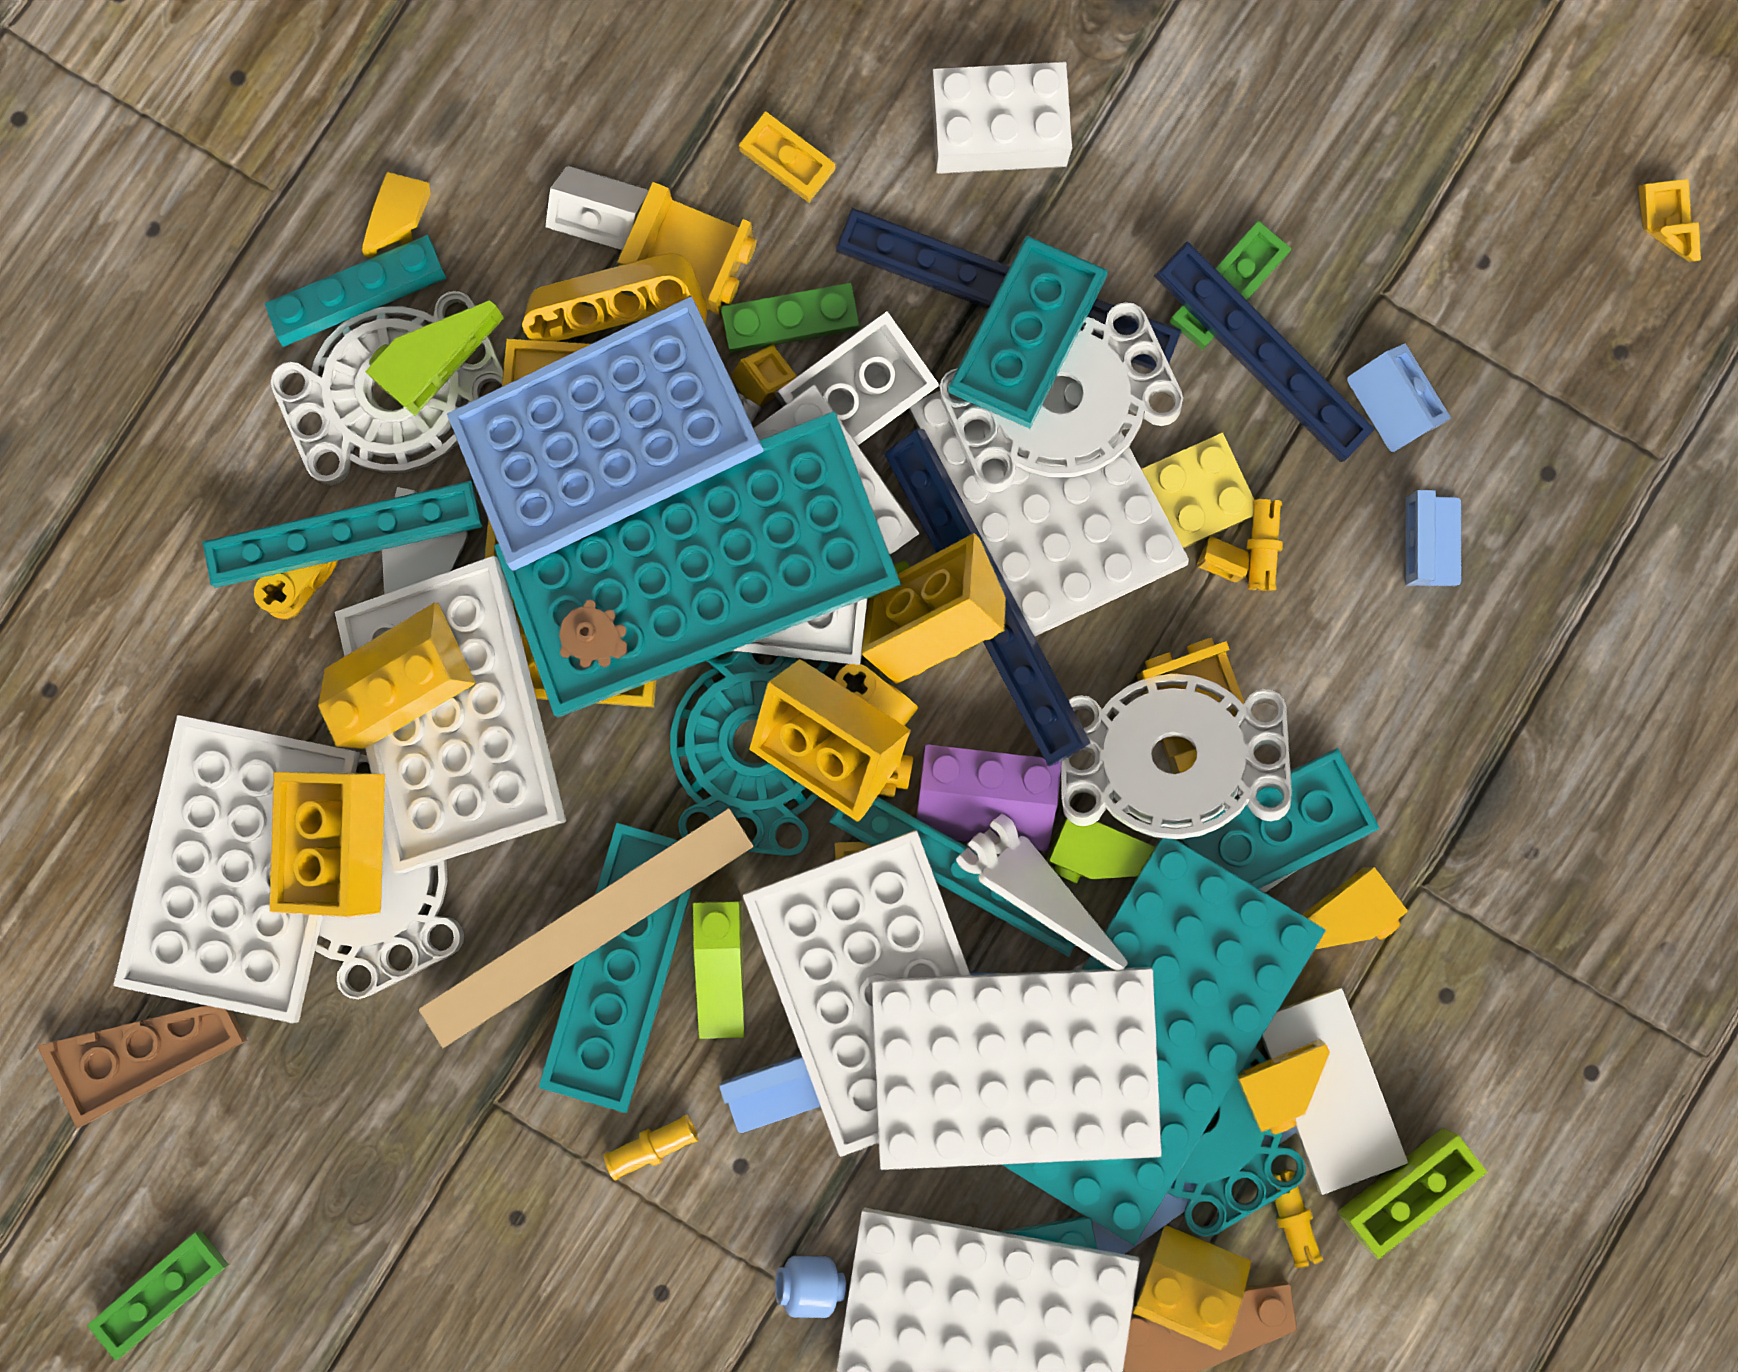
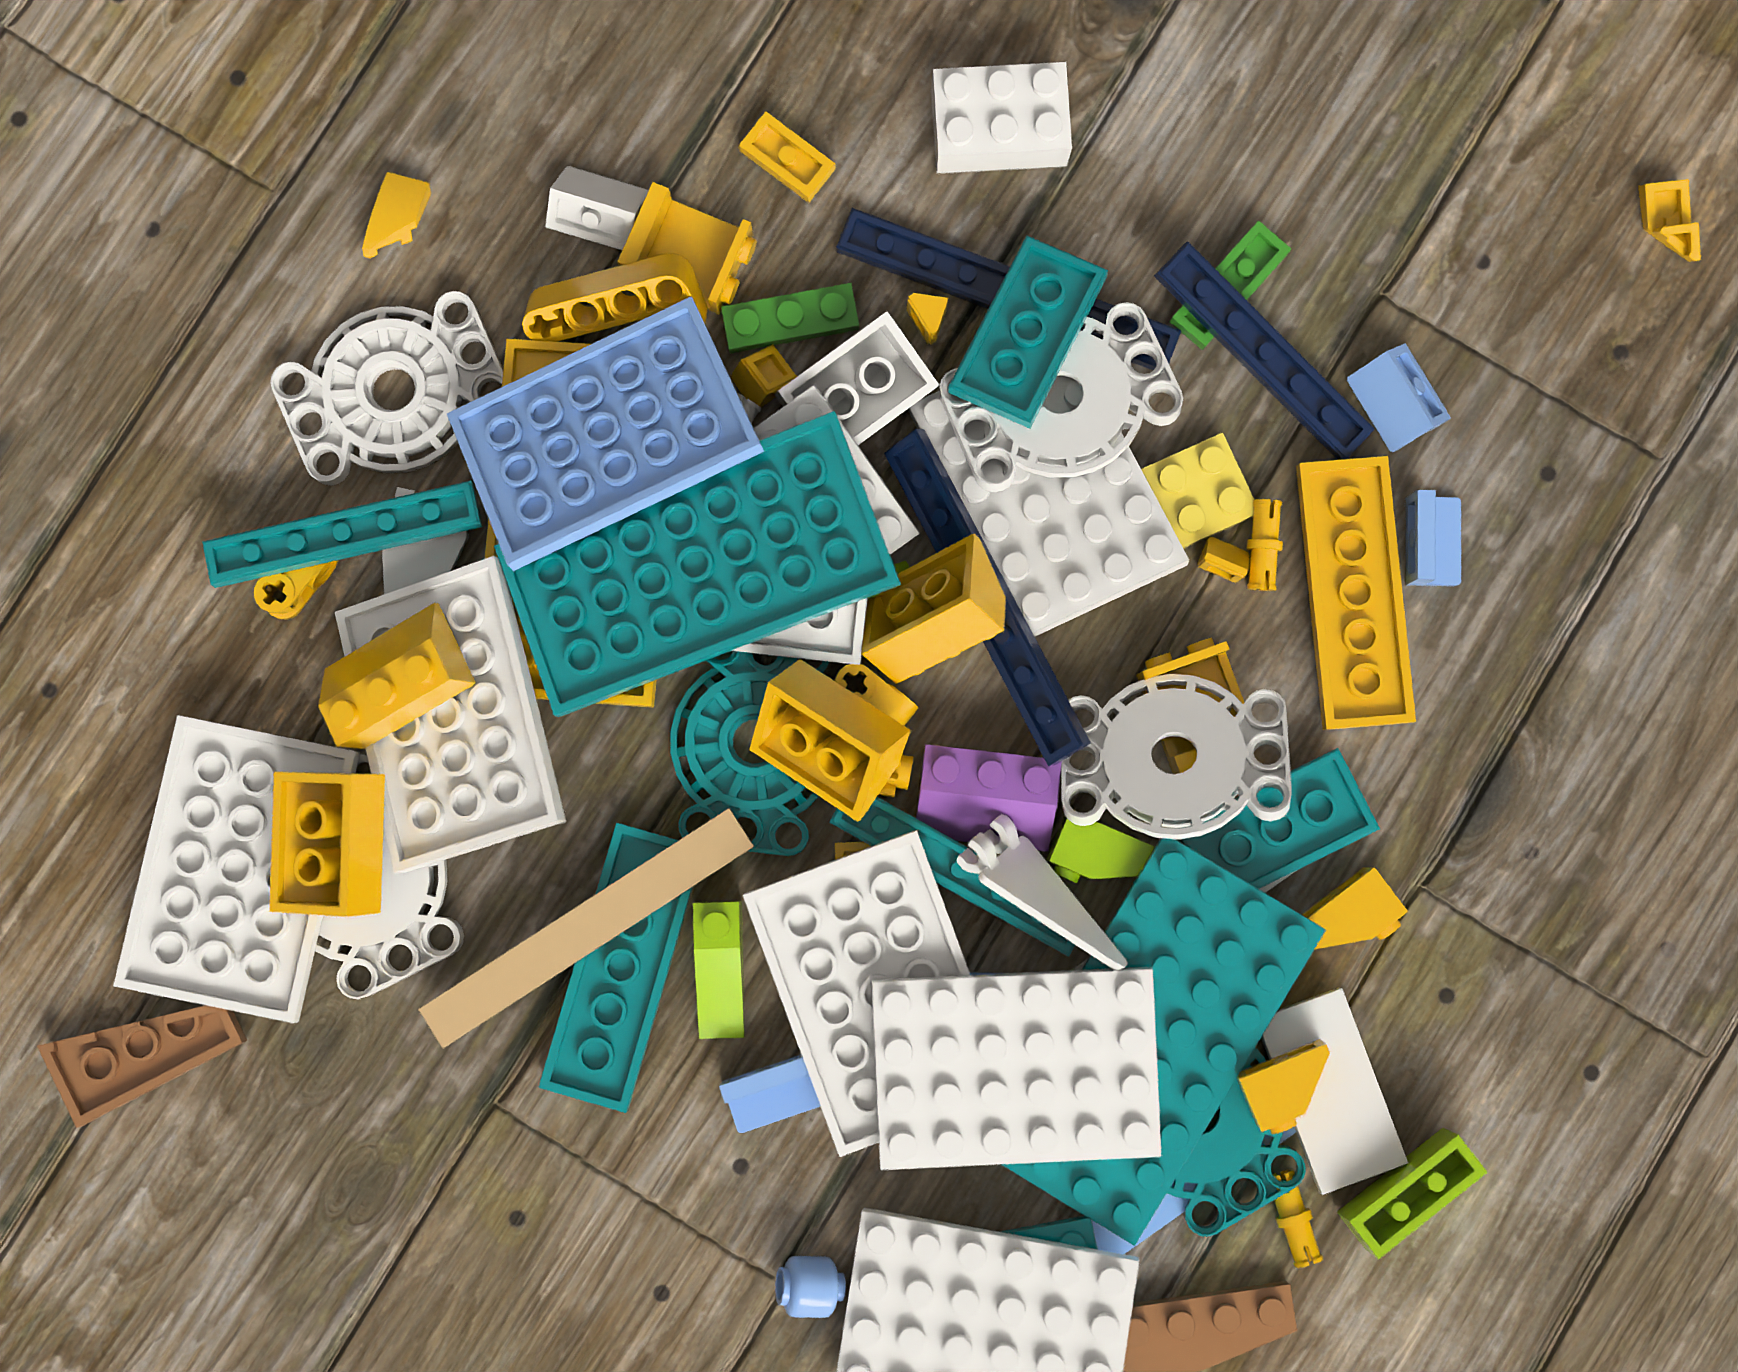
bright green plate [87,1230,229,1361] -> none
teal plate [264,235,447,347] -> none
lime slope [365,300,504,416] -> none
medium nougat piece [559,600,627,668] -> none
yellow pin [603,1114,699,1180] -> none
yellow slope [1133,1225,1252,1350] -> none
none -> yellow slope [907,293,949,345]
none -> yellow plate [1296,456,1416,730]

